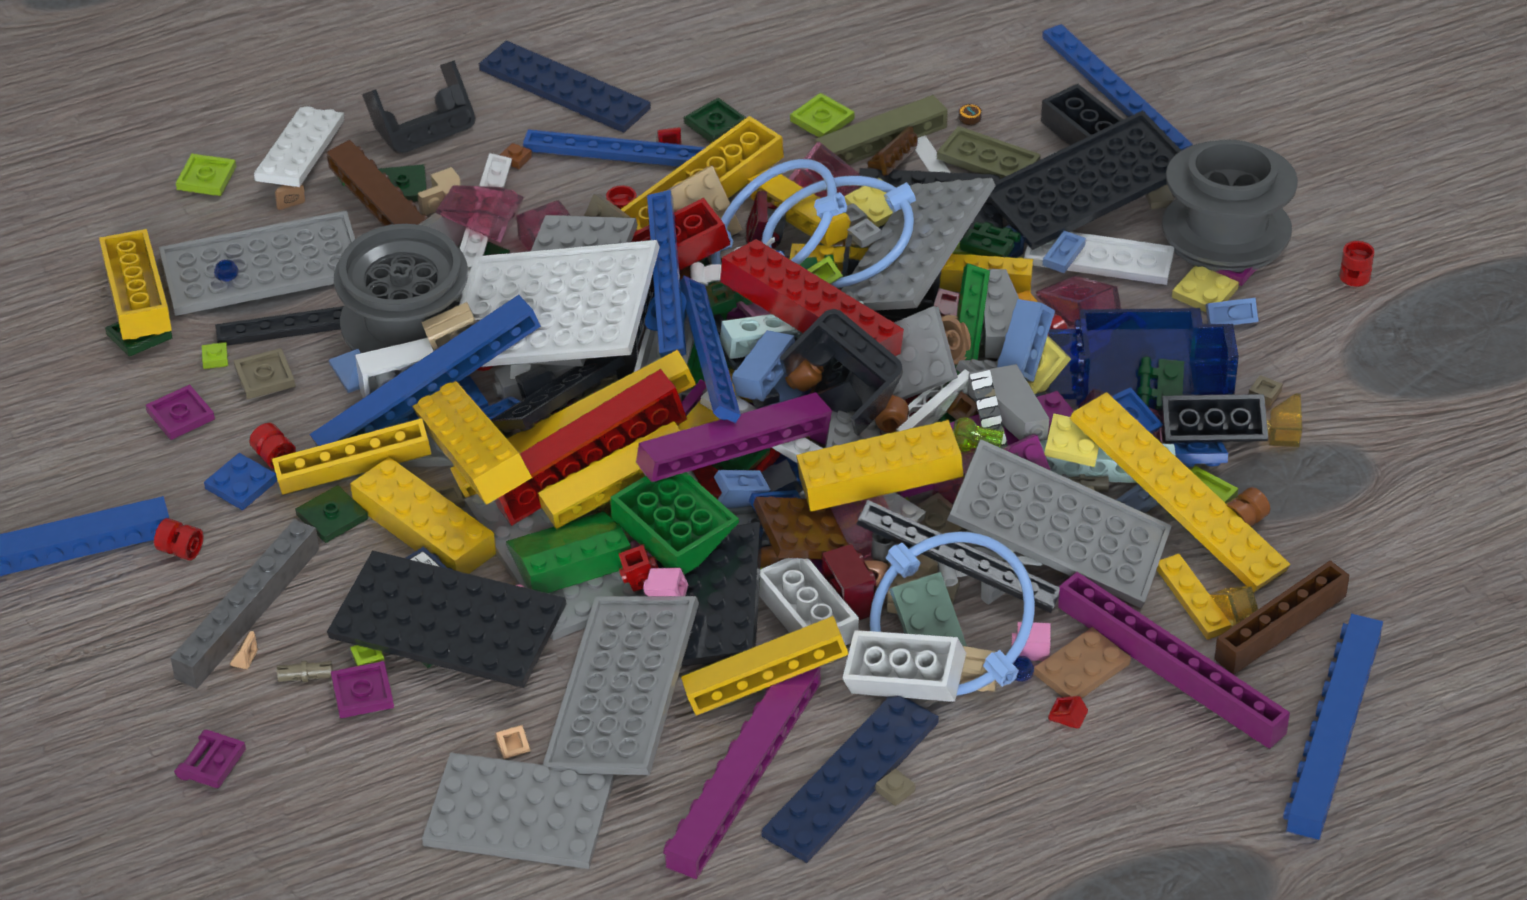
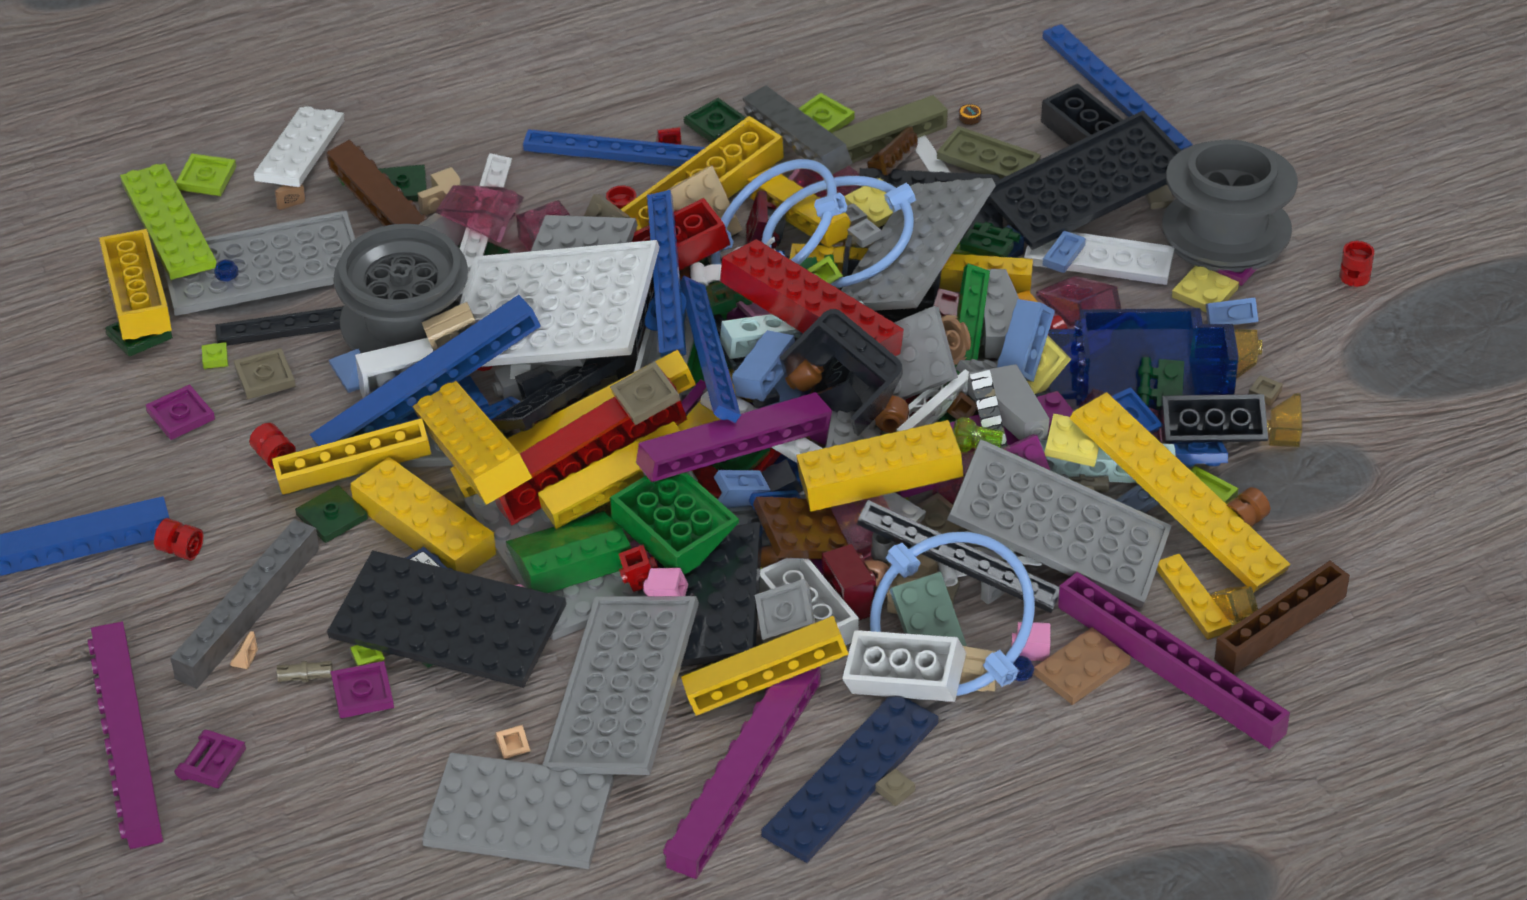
blue plate [204,453,278,511] -> none
black windscreen [362,60,476,154] -> none
dark blue plate [479,40,651,133] -> none
dark orange plate [500,143,532,169] -> none
red slope [1048,696,1088,729] -> none
blue brick [1283,614,1383,840] -> none
none -> magenta brick [87,621,163,849]
none -> lime plate [120,163,217,280]
none -> dark tan plate [610,362,681,425]
none -> flat silver brick [743,85,852,174]
none -> light grey plate [755,578,815,643]
none -> clear yellow slope [1225,329,1263,381]

